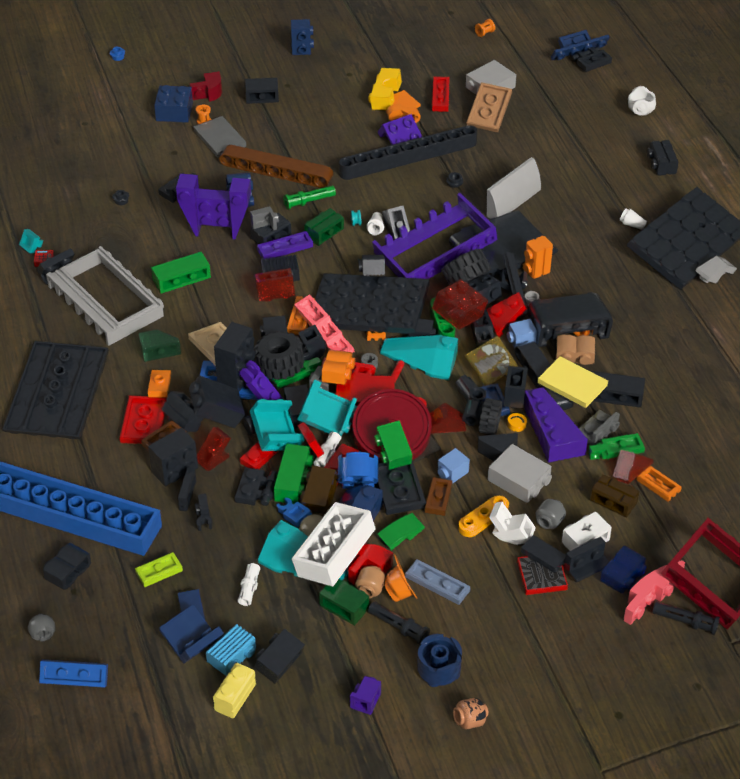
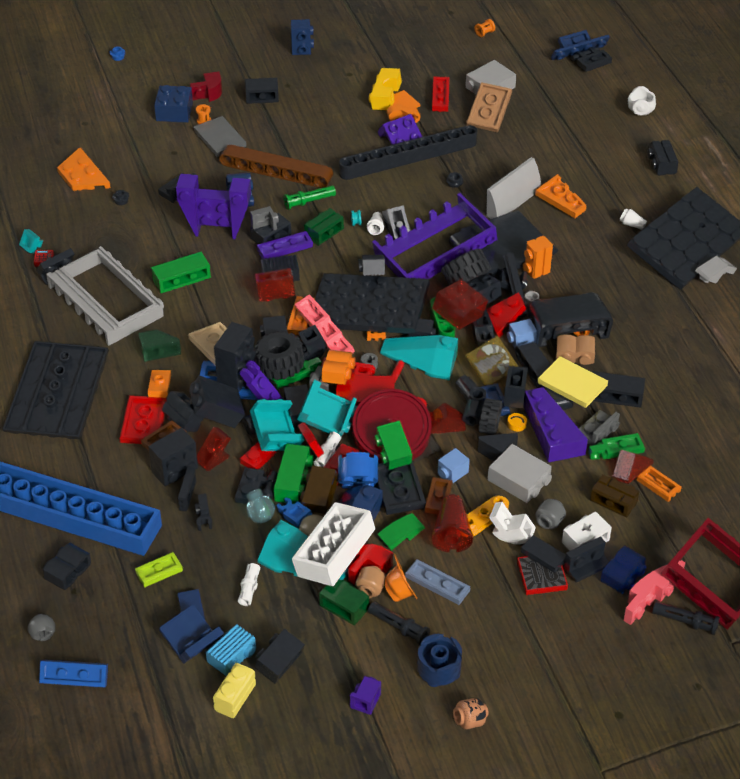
none -> orange wing [57,148,111,191]
none -> clear light blue piece [246,489,275,523]
none -> clear red cone [432,494,473,553]
none -> orange wing [535,174,586,218]

